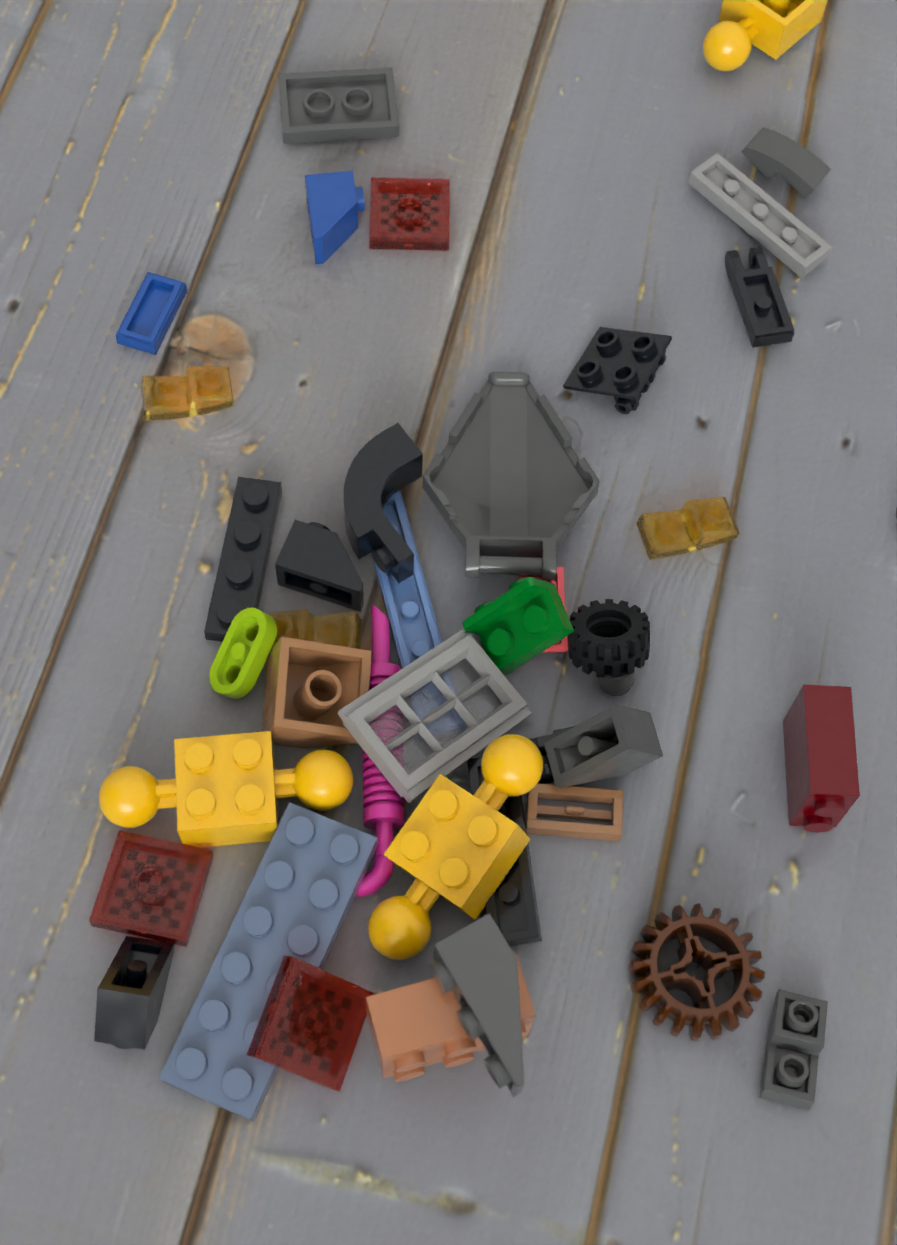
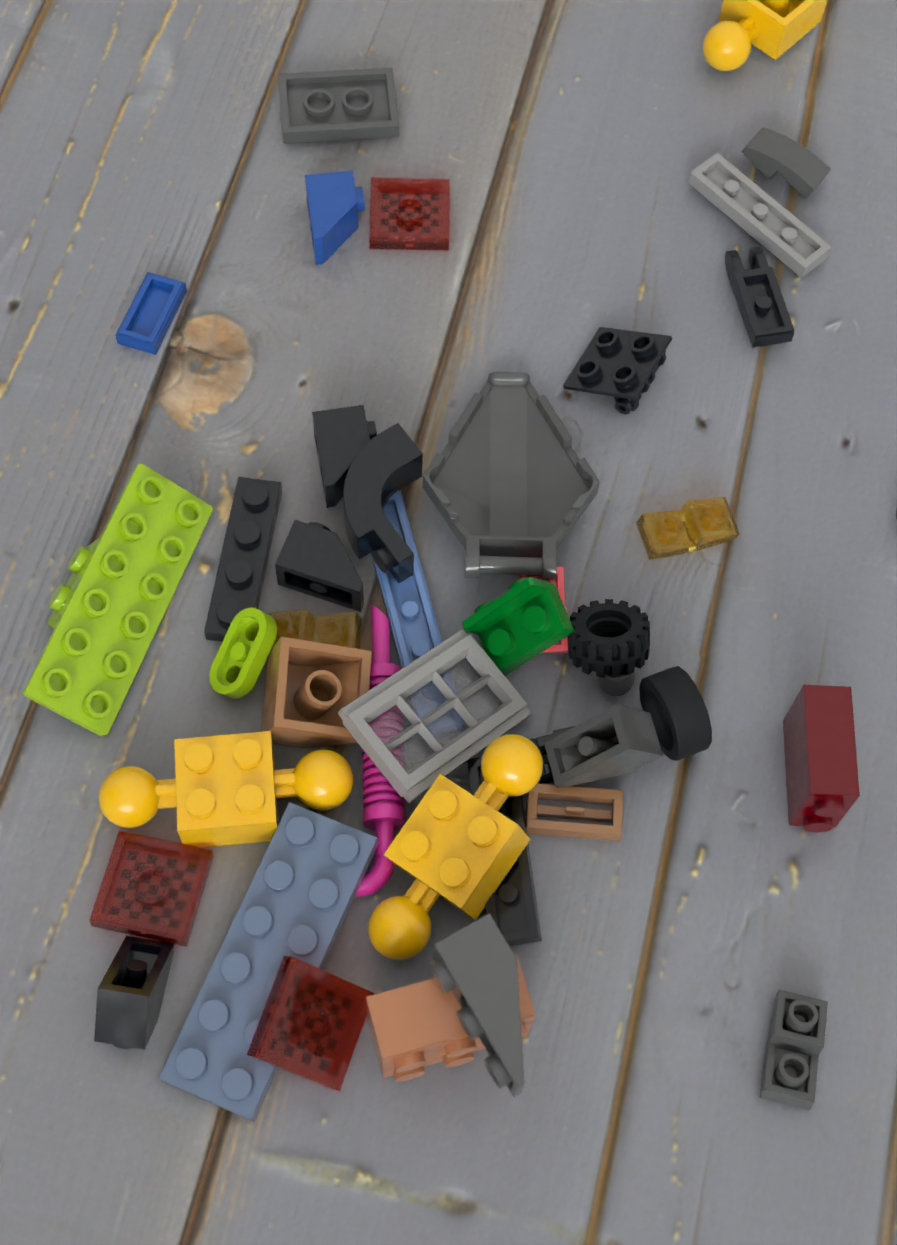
clear yellow slope [141,366,234,421] -> none
reddish brown gear [628,903,765,1041] -> none
none -> lime bracket [23,463,213,737]
none -> black slope [312,405,377,508]
none -> black tyre [639,666,712,761]

